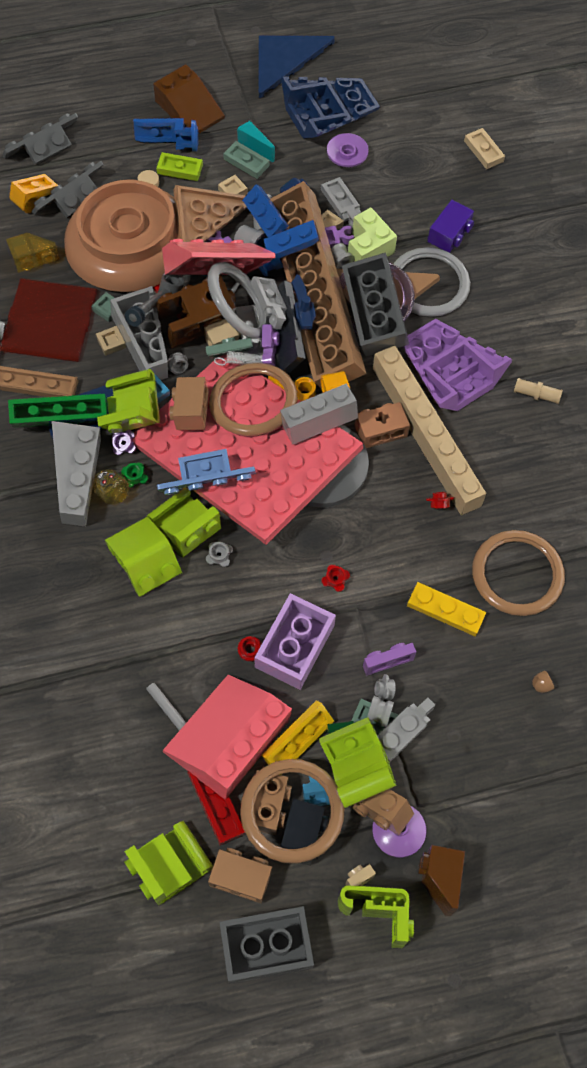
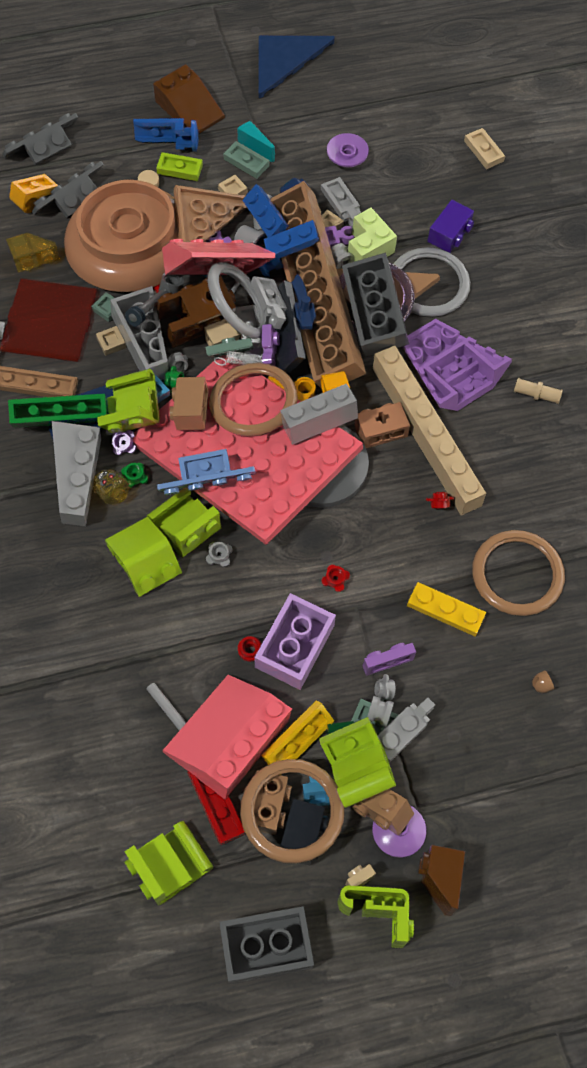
medium nougat brick [208,848,272,904] -> none
dark blue wedge [281,76,380,138] -> none
none -> green plate [164,366,184,393]

